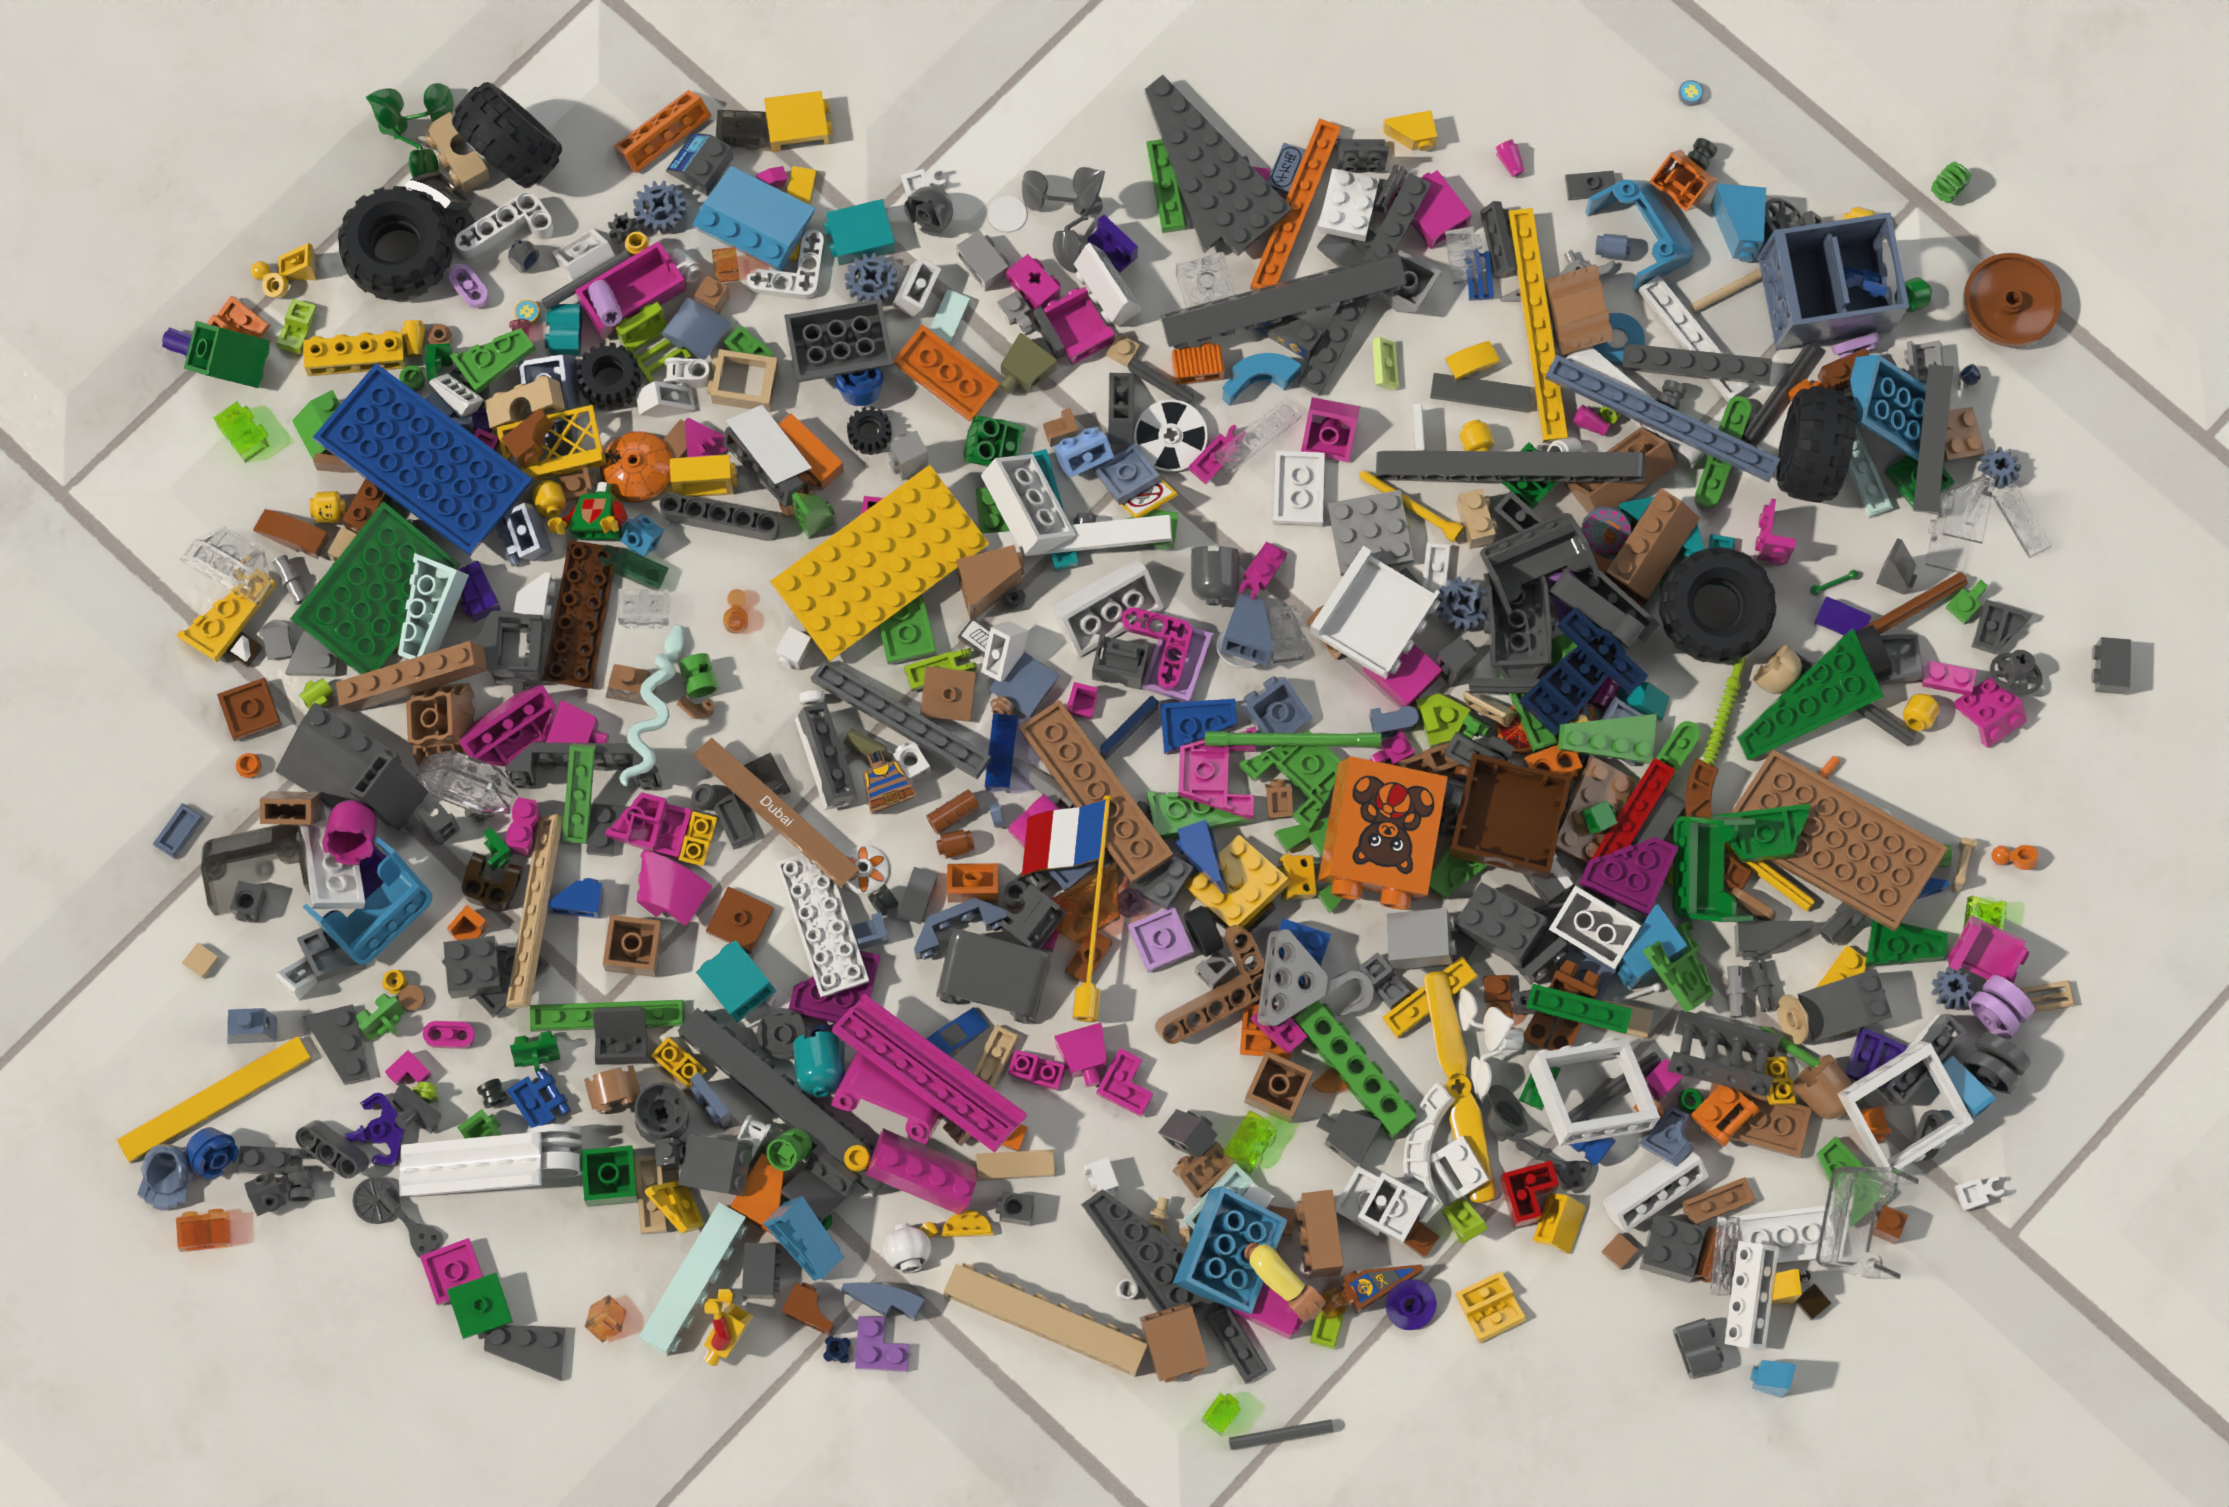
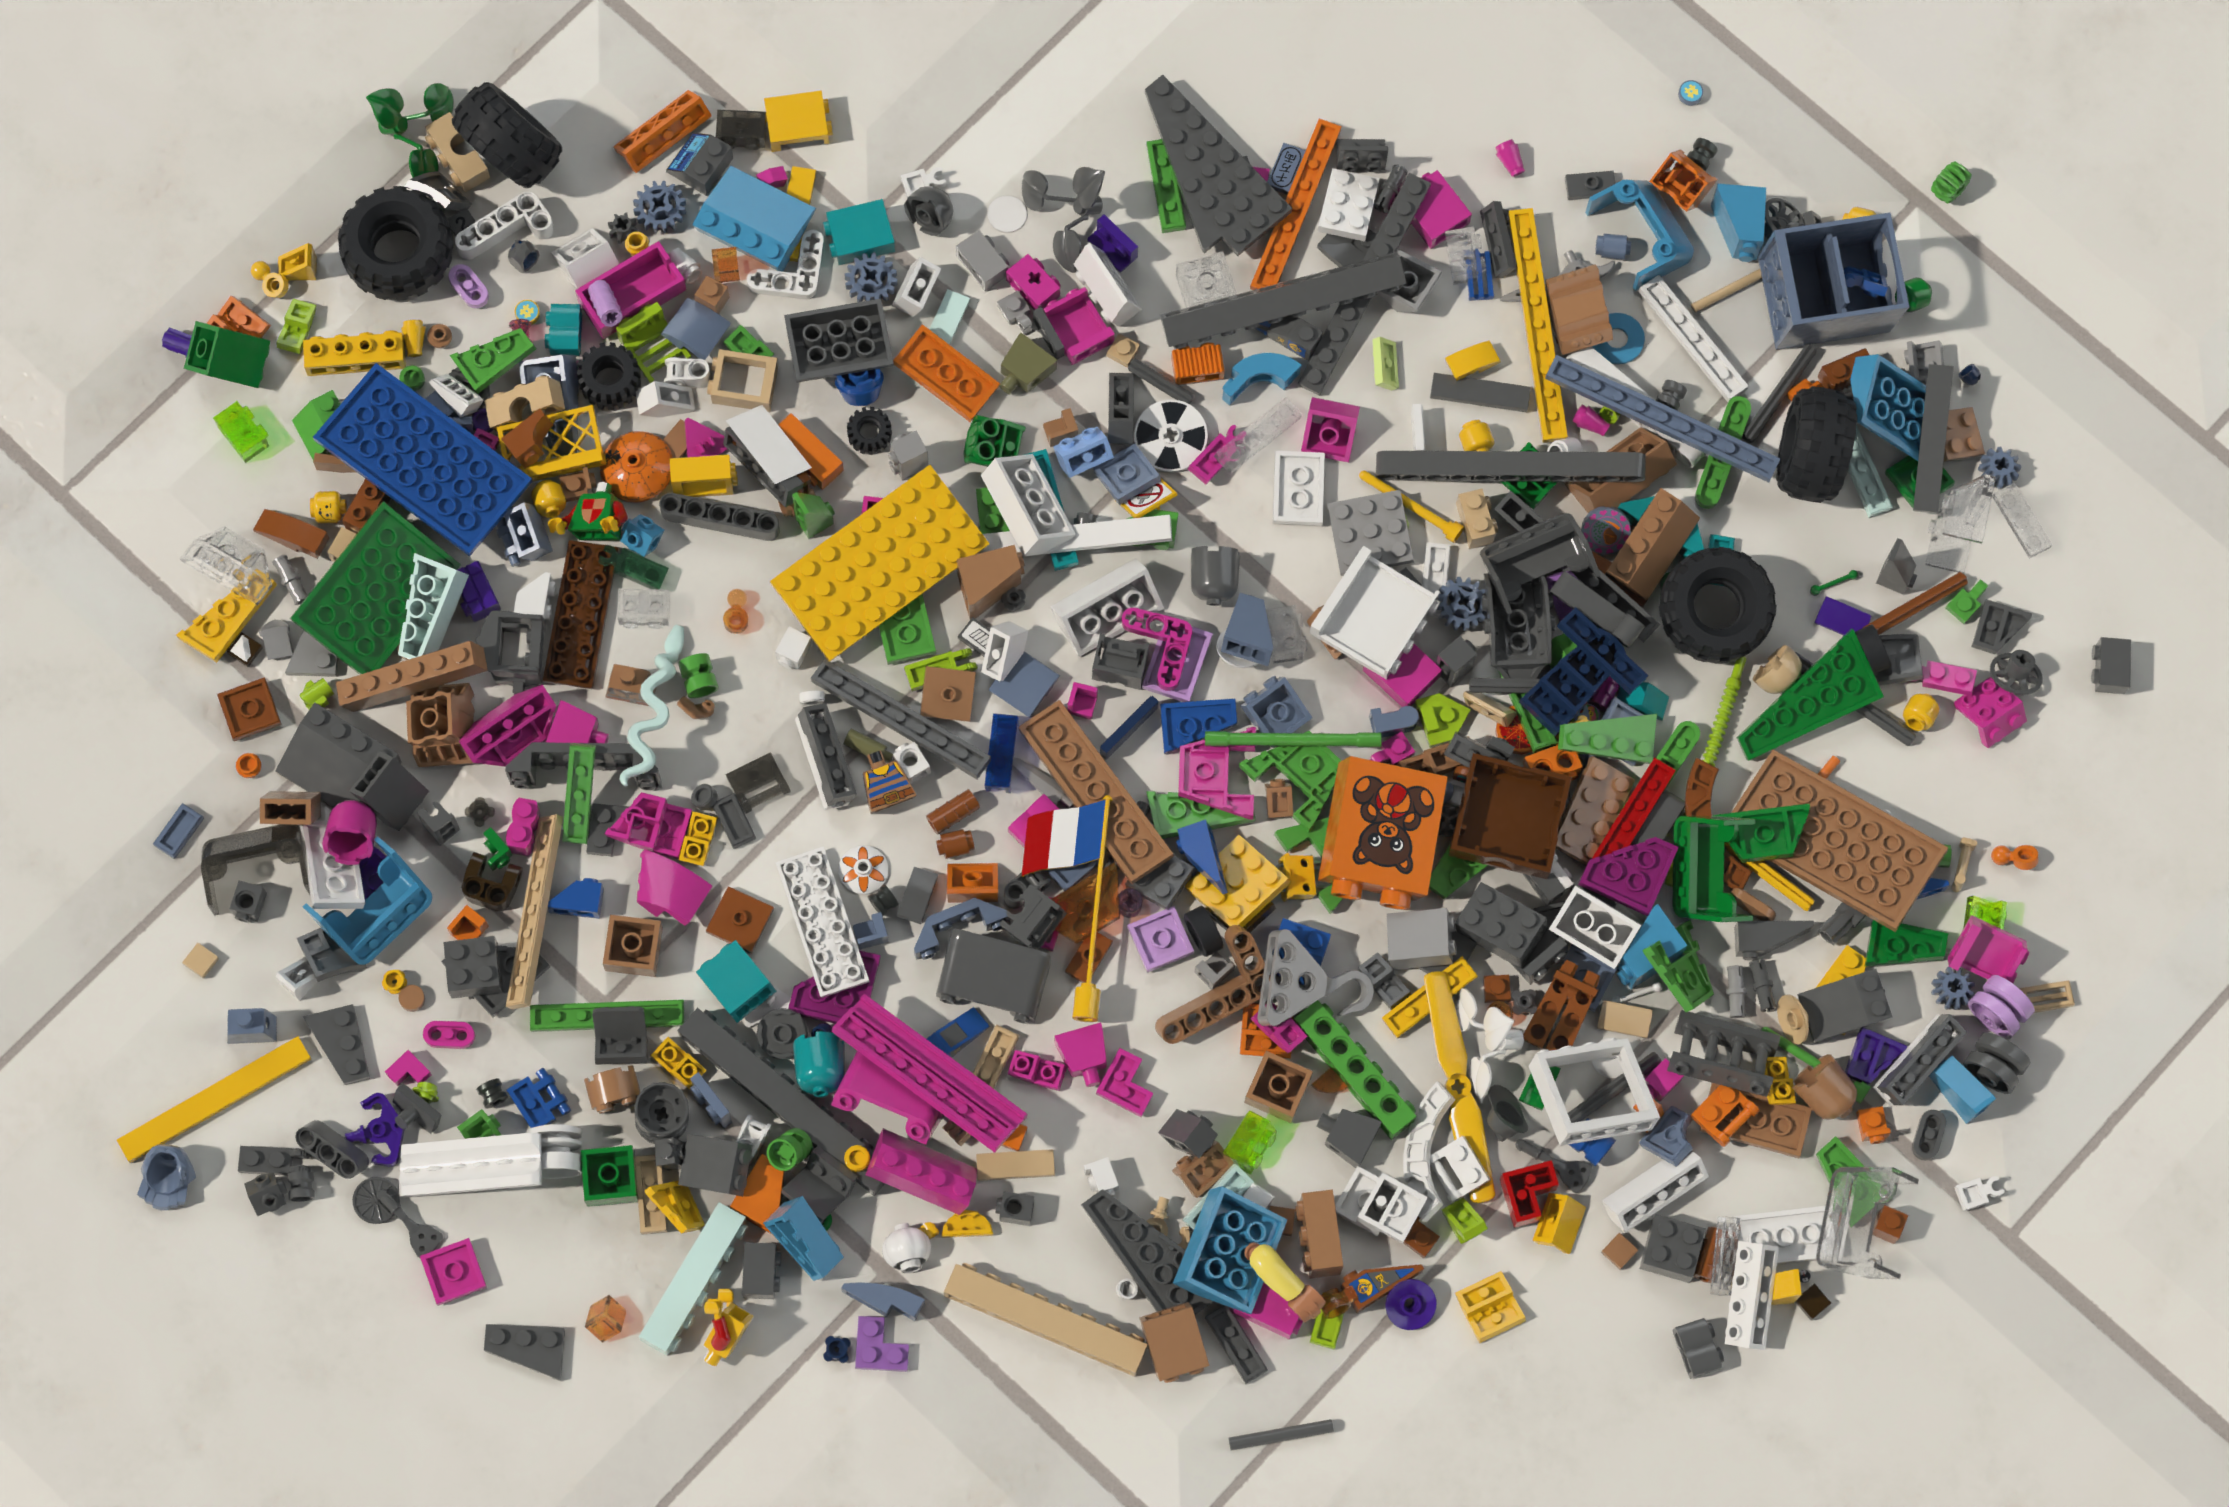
clear orange brick [176,1209,232,1252] -> none
blue cone [186,1127,239,1180] -> none
bright green hips [356,993,406,1042] -> none
clear wedge [415,750,518,815] -> none
green bracket [425,343,453,382] -> none
green plate [447,1272,513,1340] -> none
green hips [510,1031,560,1072] -> none
dark grey piece [541,250,630,310] -> none
medium nougat tile [694,738,860,888] -> none
dark orange arch [782,1282,834,1336] -> none
sand blue tile [989,802,1005,828] -> none
medium nougat plate [990,696,1014,719] -> none
clear neon green brick [1201,1392,1241,1437] -> none
dark pink plate [1239,541,1288,600] -> none
yellow slope [1382,110,1438,151] -> none
bright green plate [1463,713,1492,739] -> none
green plate [1526,984,1632,1034] -> none
green plate [1580,800,1617,834] -> none
dark grey plate [1622,343,1772,385] -> none
green plate [1678,1088,1704,1114] -> none
medium nougat hinge [1682,1177,1756,1225] -> none
dark azure slope [1749,1360,1796,1398] -> none
dark pink bracket [1755,498,1796,566] -> none
lavender plate [1831,332,1880,358] -> none
white window [1837,1041,1974,1176] -> none
dark orange dish [1963,253,2062,347] -> none

